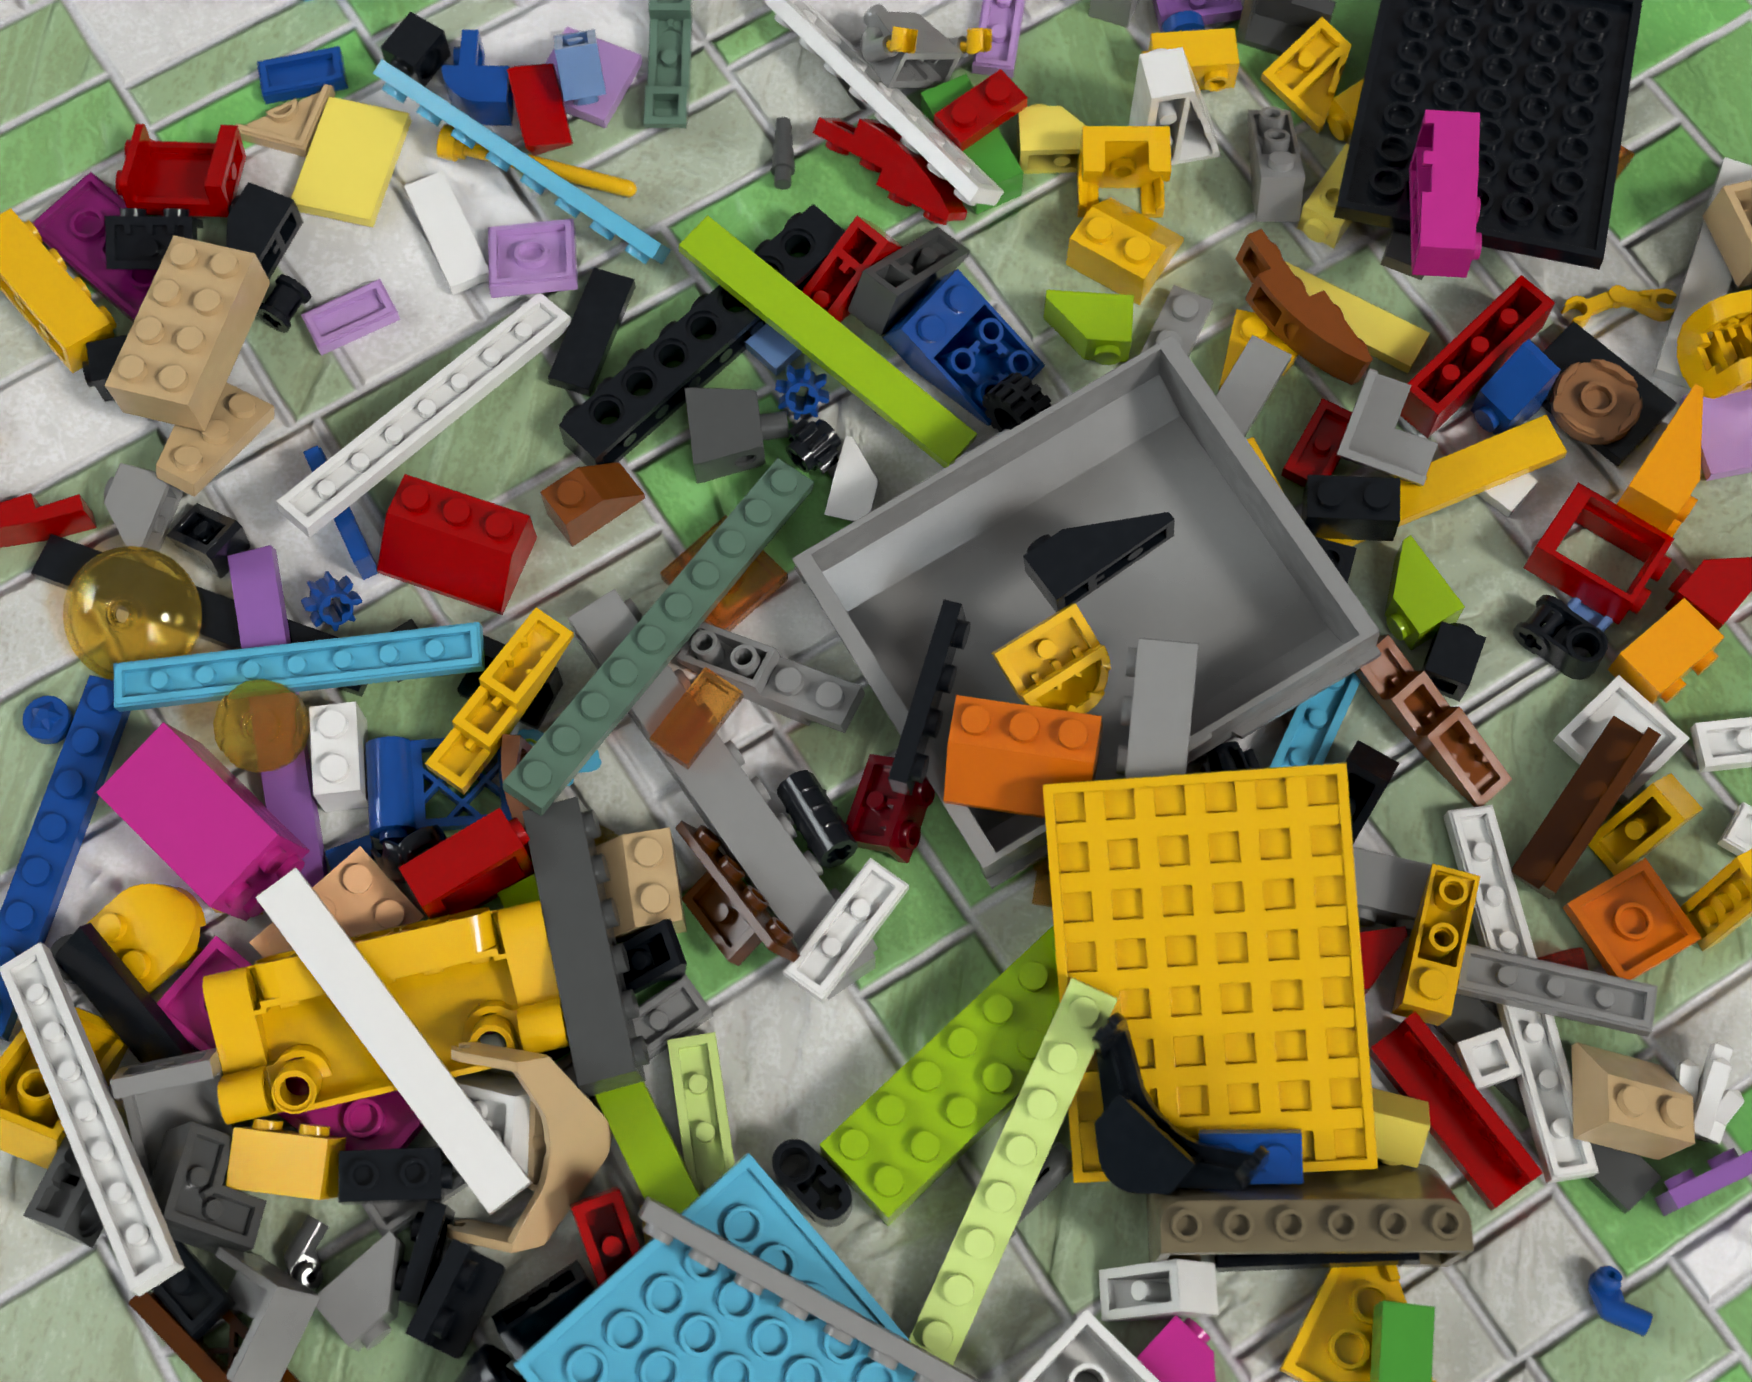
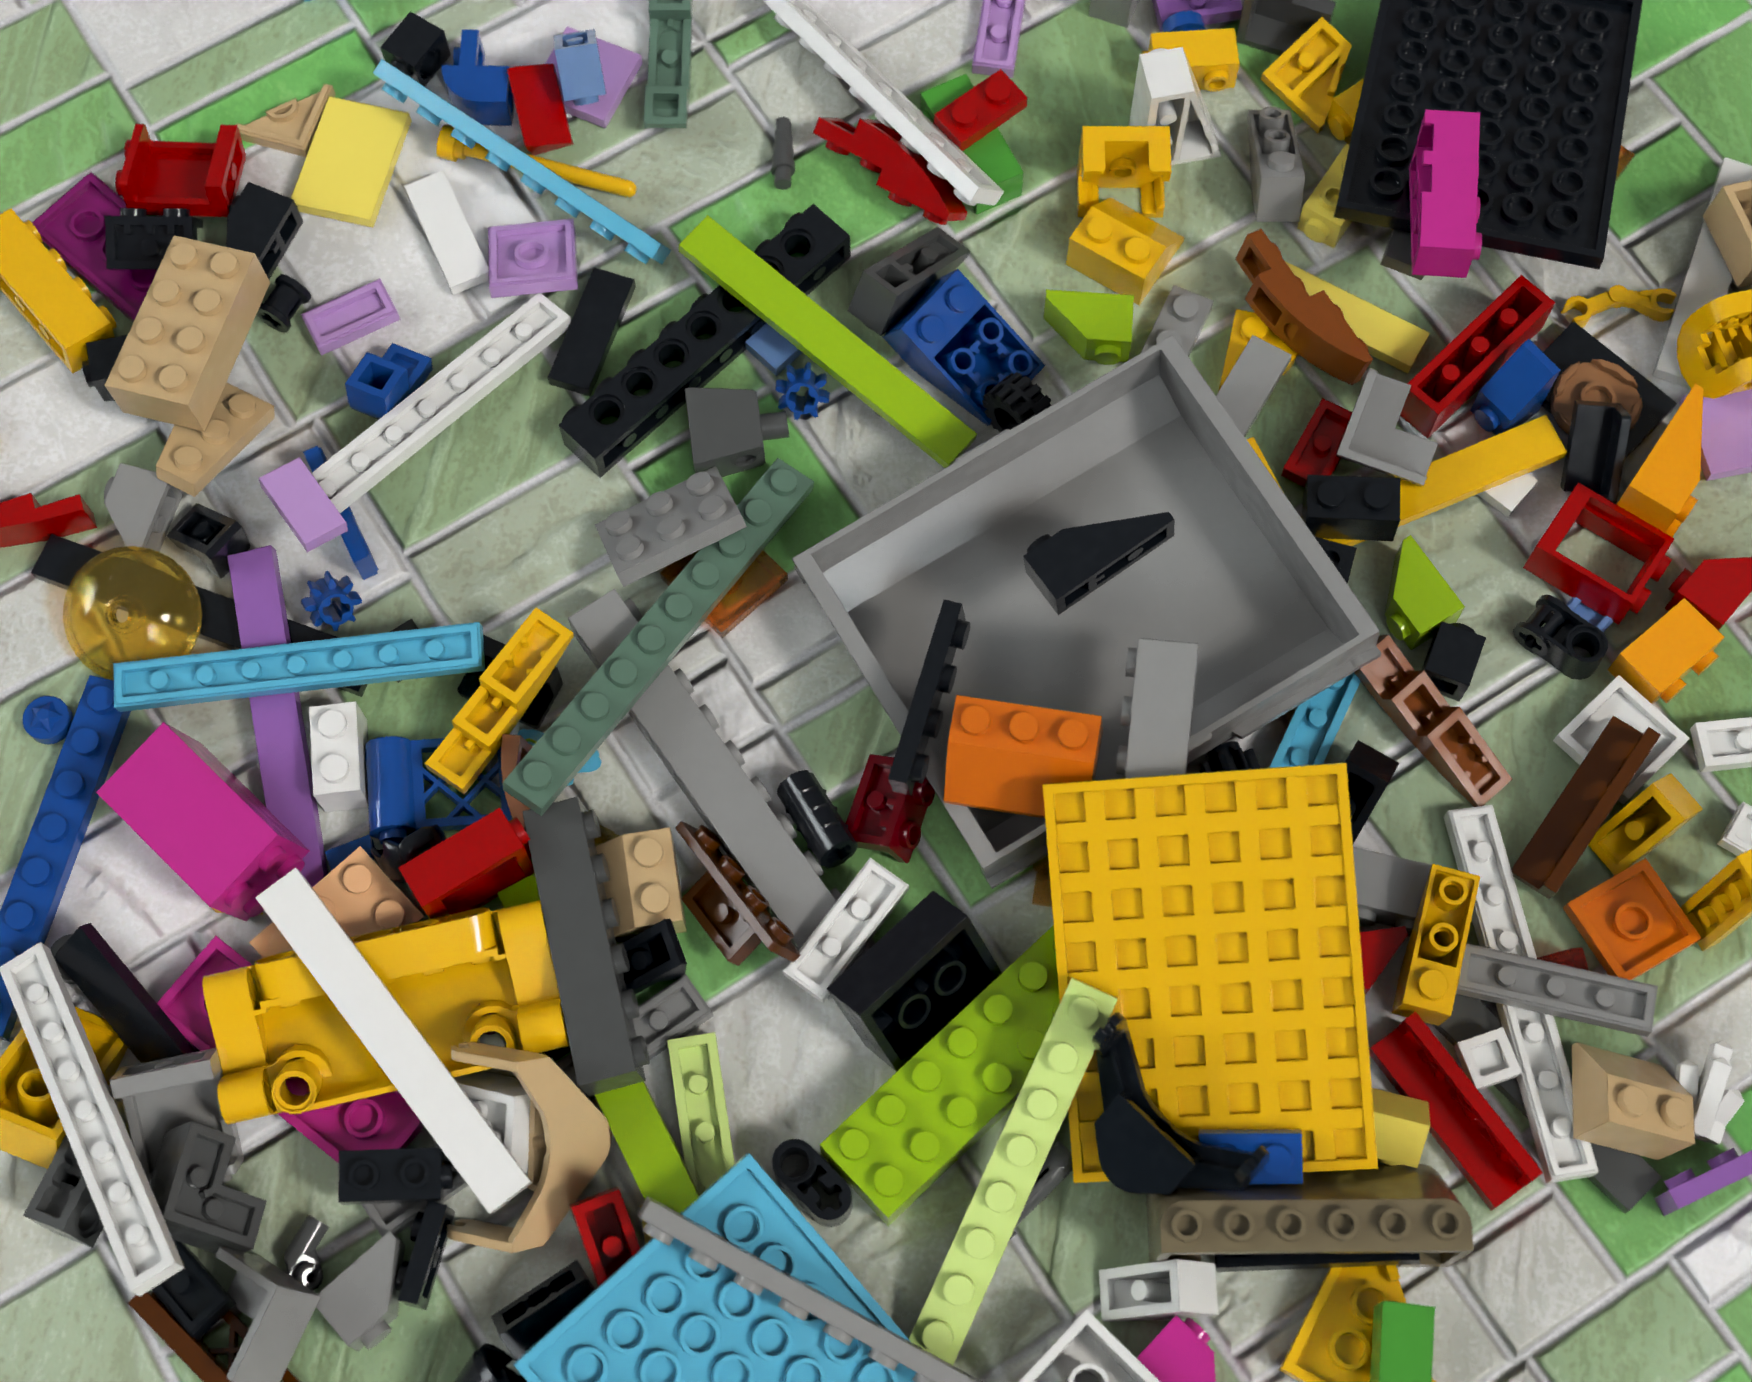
yellow slope [86,884,206,994] -> none
clear yellow tile [213,679,310,773] -> none
yellow brick [226,1118,347,1200] -> none
blue tile [257,46,348,105] -> none
red slope [377,474,537,616] -> none
black bracket [405,1238,505,1359] -> none
dark orange slope [540,462,645,547] -> none
clear orange tile [649,667,744,769] -> none
light grey slope [676,622,865,733] -> none
black gear [786,418,841,474] -> none
red slope [802,216,903,323] -> none
white slope [824,436,880,522] -> none
light grey torso [860,4,992,88] -> none
yellow slope [991,603,1111,713] -> none
light yellow slope [1016,104,1086,174] -> none
blue arm [1588,1265,1652,1336] -> none
none -> lavender tile [259,457,348,552]
none -> blue brick [345,343,433,420]
none -> light grey plate [595,466,747,587]
none -> black brick [826,891,1002,1072]
none -> black panel [1560,400,1631,504]

